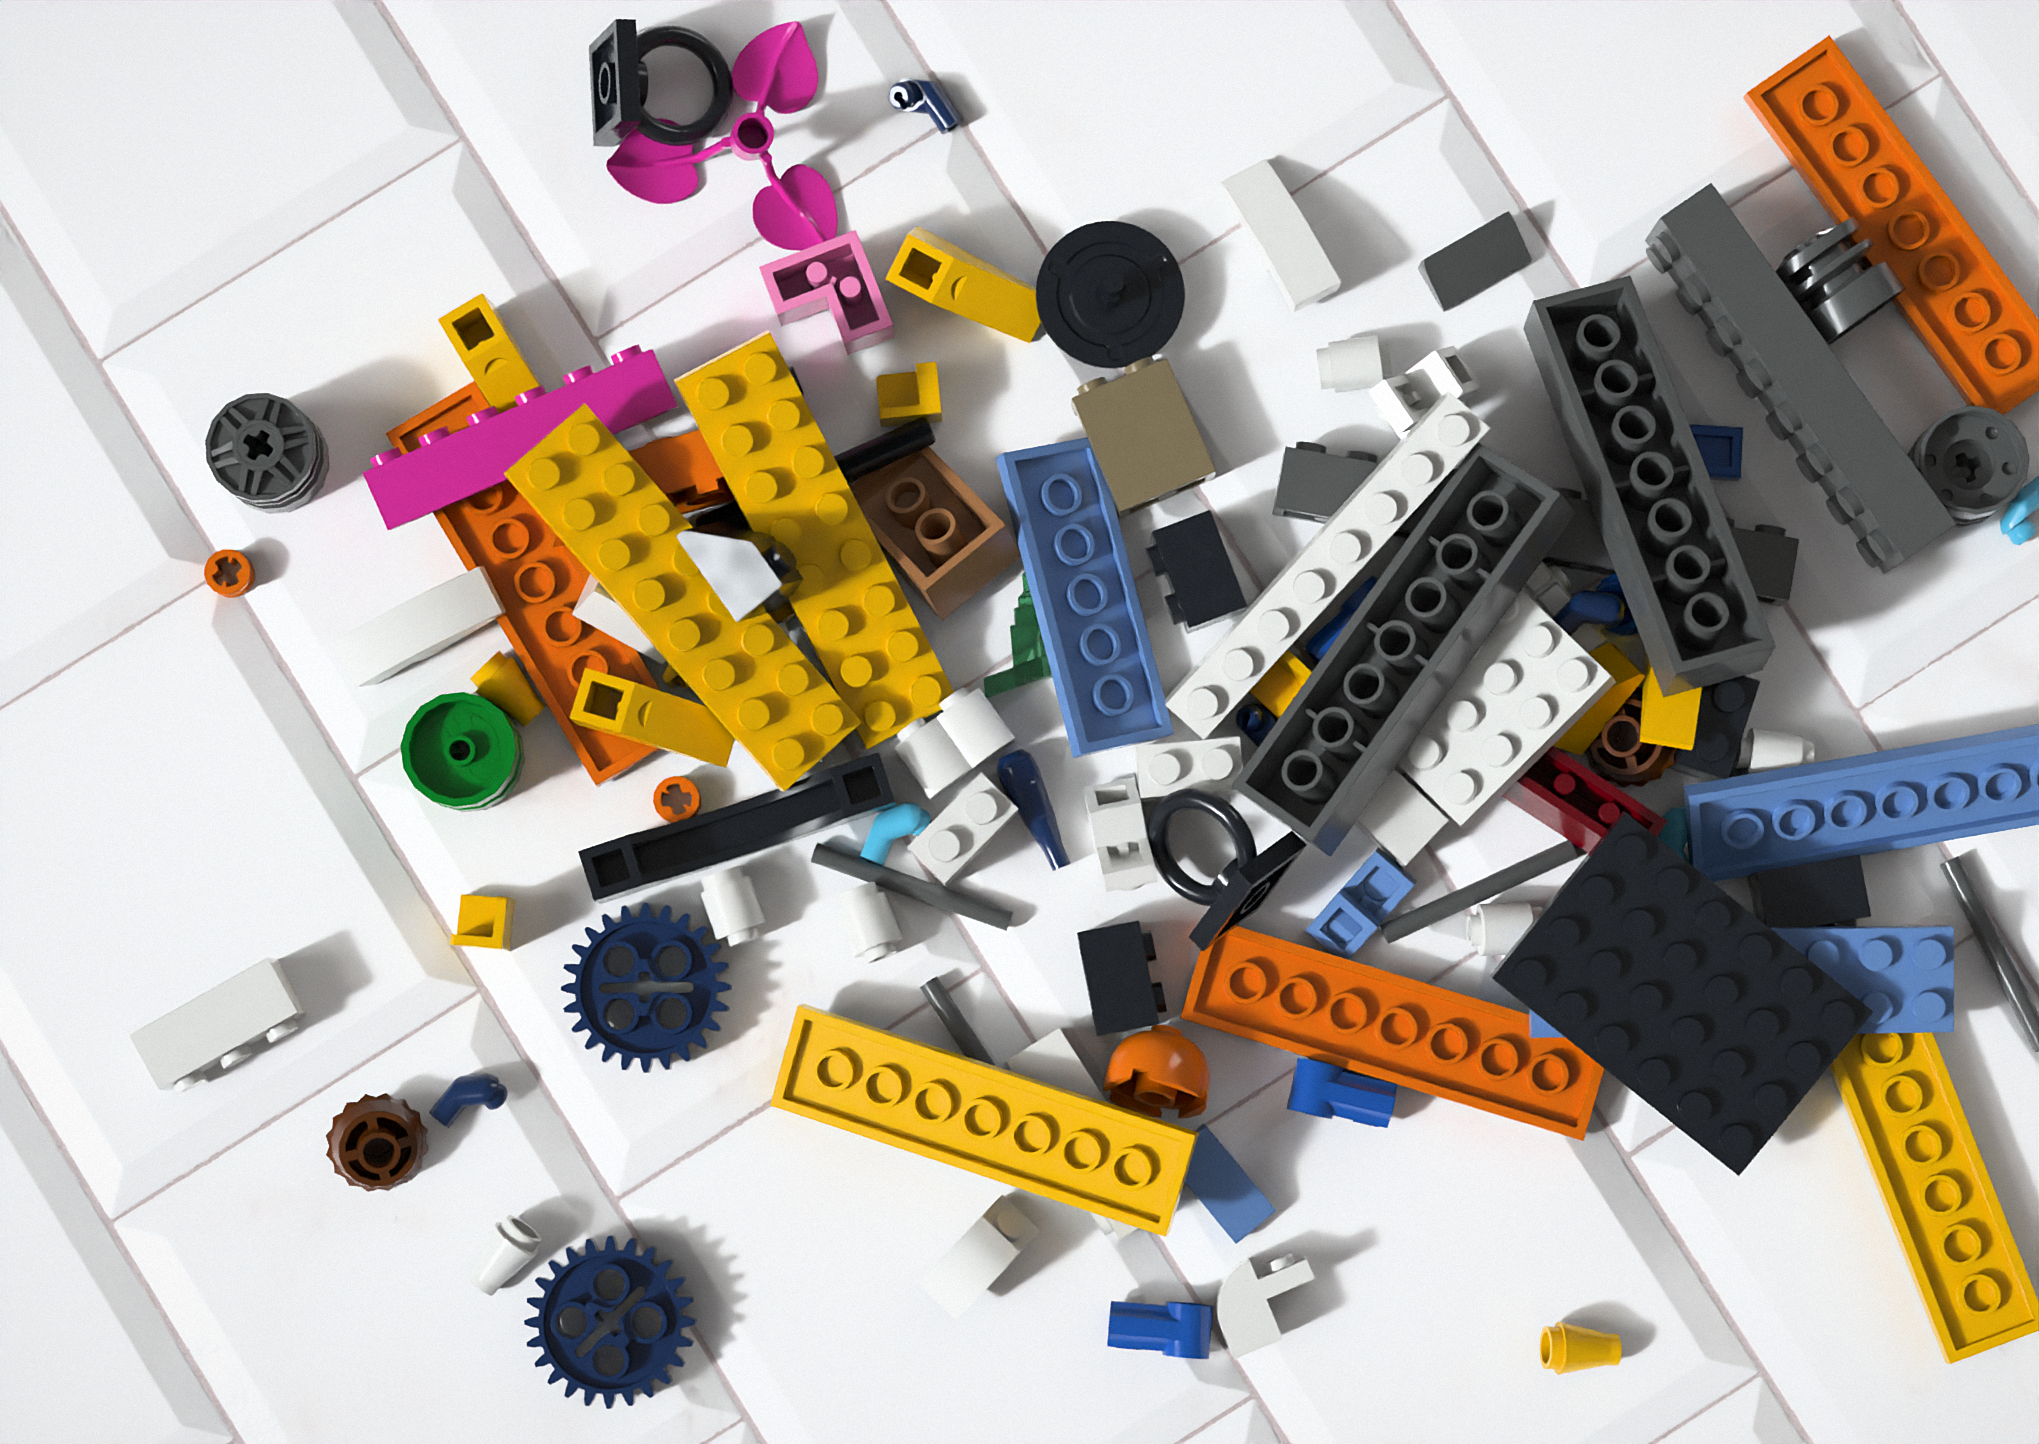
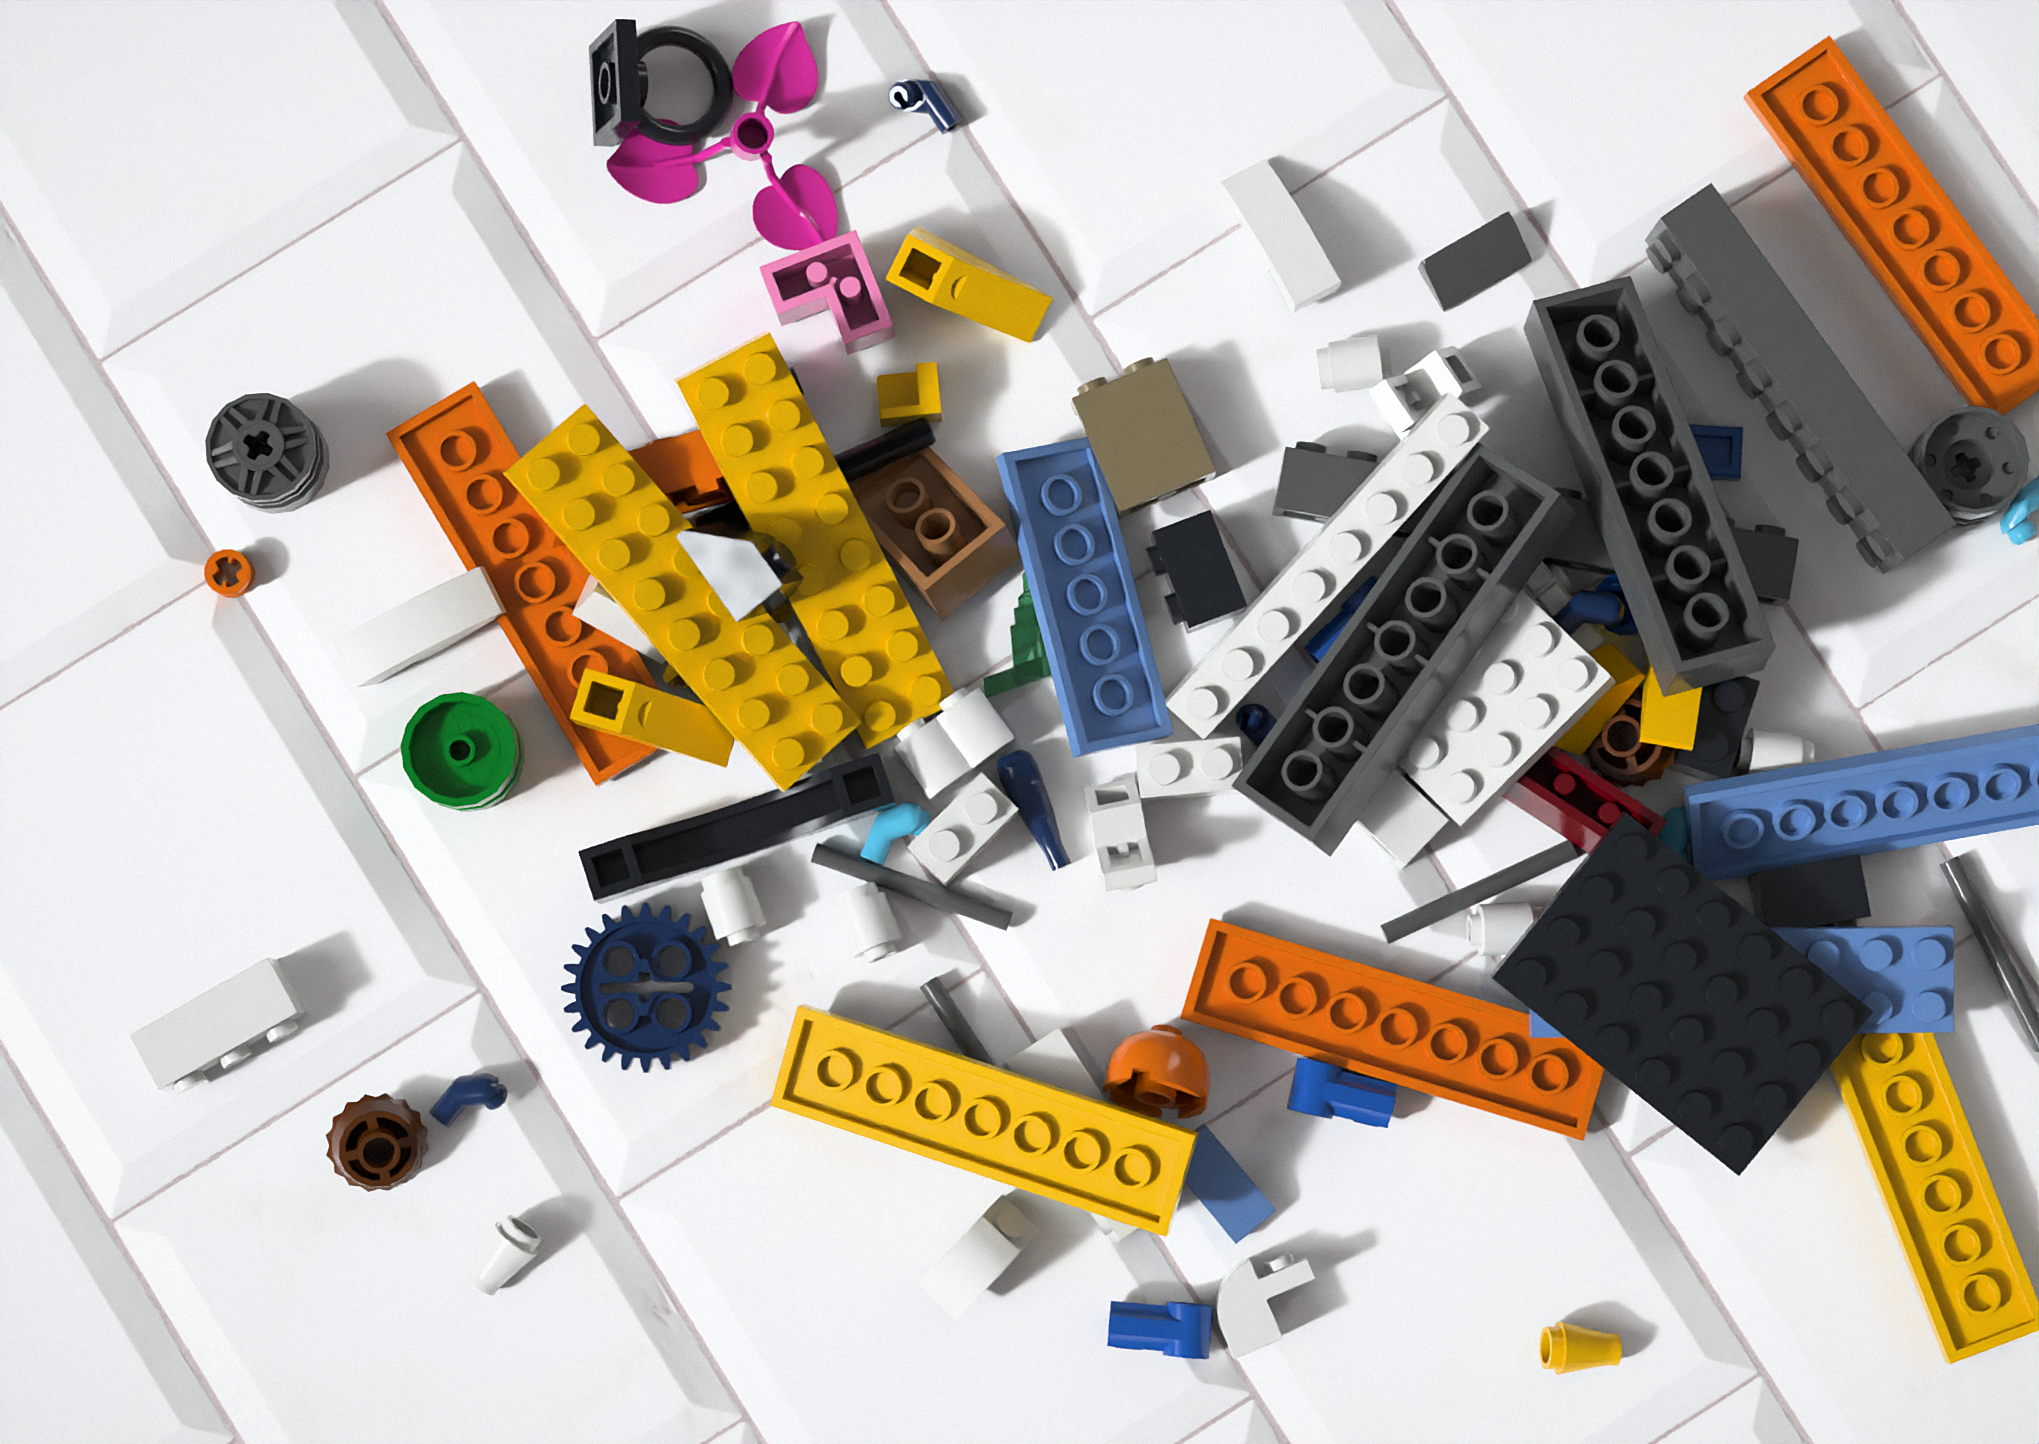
dark pink brick [362,344,678,531] -> none
yellow slope [437,293,541,414] -> none
yellow panel [450,894,515,952] -> none
yellow cone [470,650,546,727] -> none
dark blue gear [524,1235,697,1409] -> none
orange bush [653,776,702,823] -> none
black piece [1036,221,1185,369] -> none
black brick [1077,920,1167,1037] -> none
black tile [1148,788,1307,951] -> none
yellow panel [1248,649,1312,720] -> none
medium blue slope [1305,847,1417,960] -> none
dark grey wheel [1775,217,1906,345] -> none

